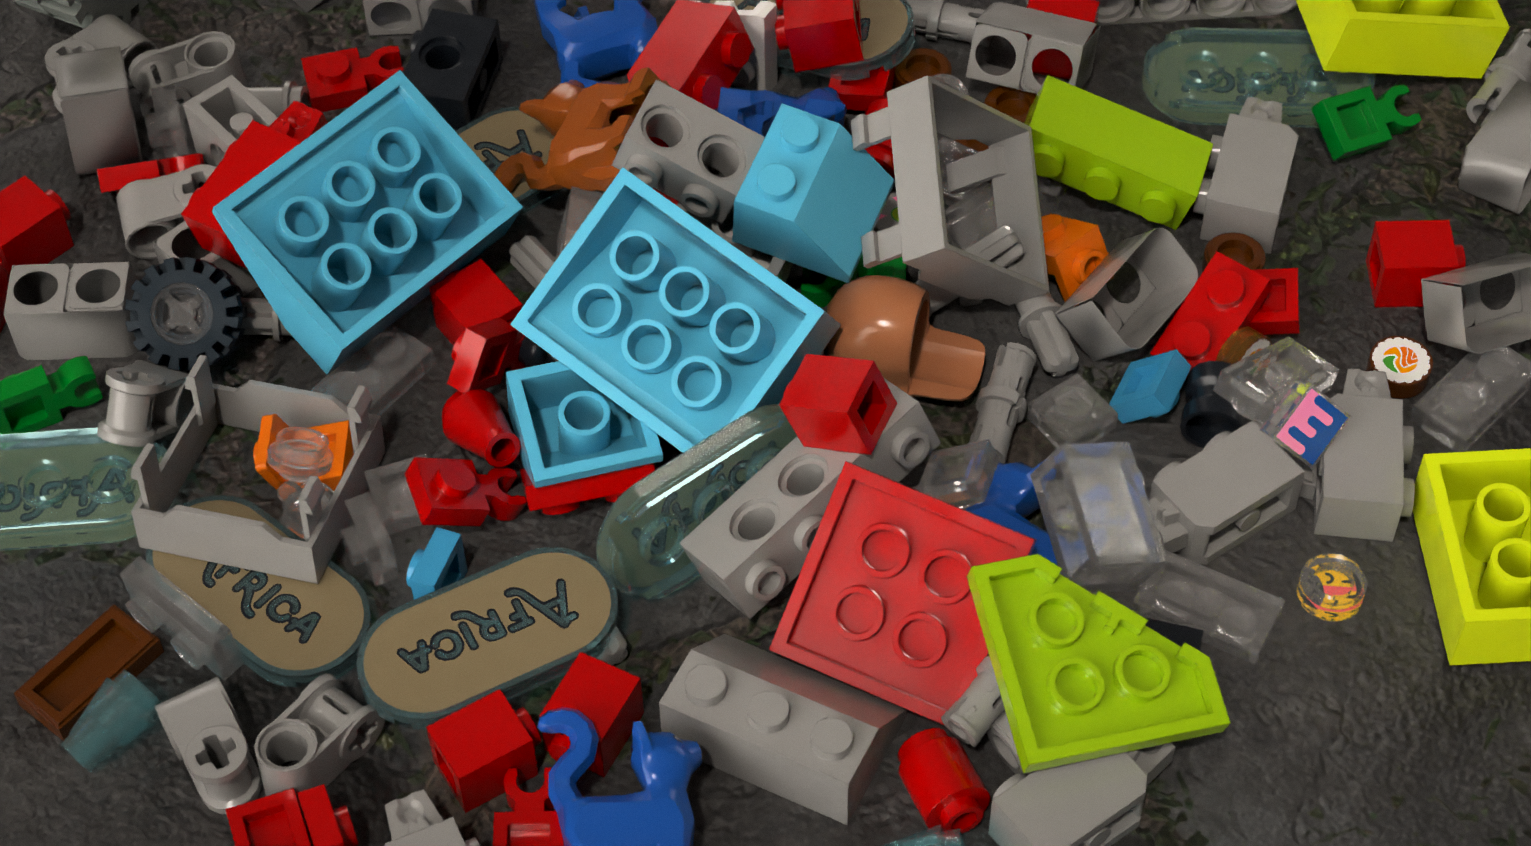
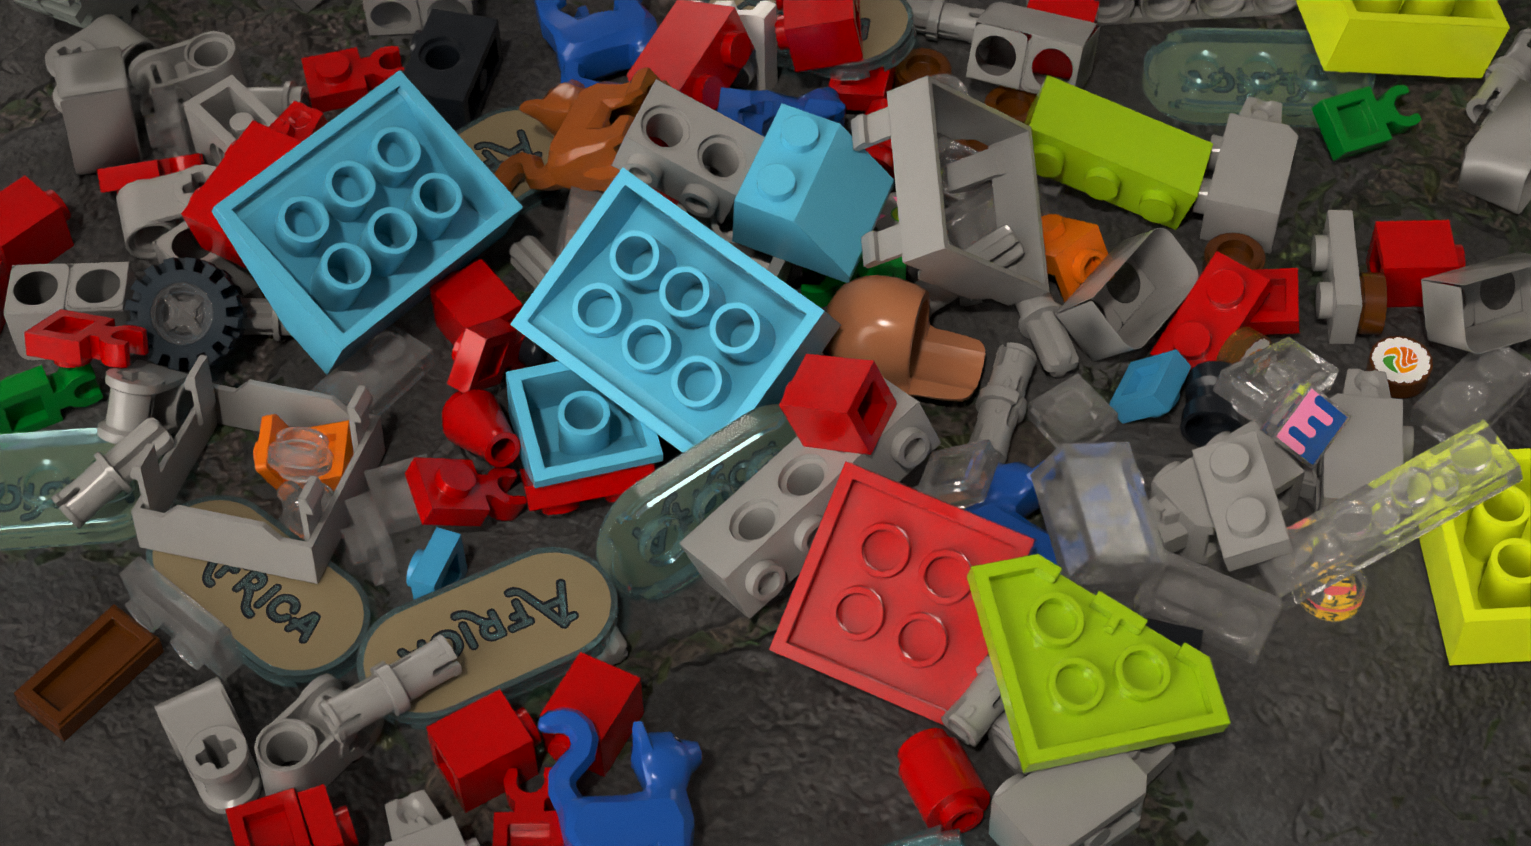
clear light blue cone [60,669,161,772] -> none
light grey slope [659,634,907,825] -> none
none -> red plate [24,309,149,368]
none -> light grey axle [51,417,174,529]
none -> light grey pin [318,634,462,743]
none -> light grey plate [1192,430,1294,572]
none -> clear plate [1254,419,1523,611]
none -> light grey plate [1311,210,1362,344]
none -> reddish brown tile [1357,272,1387,335]

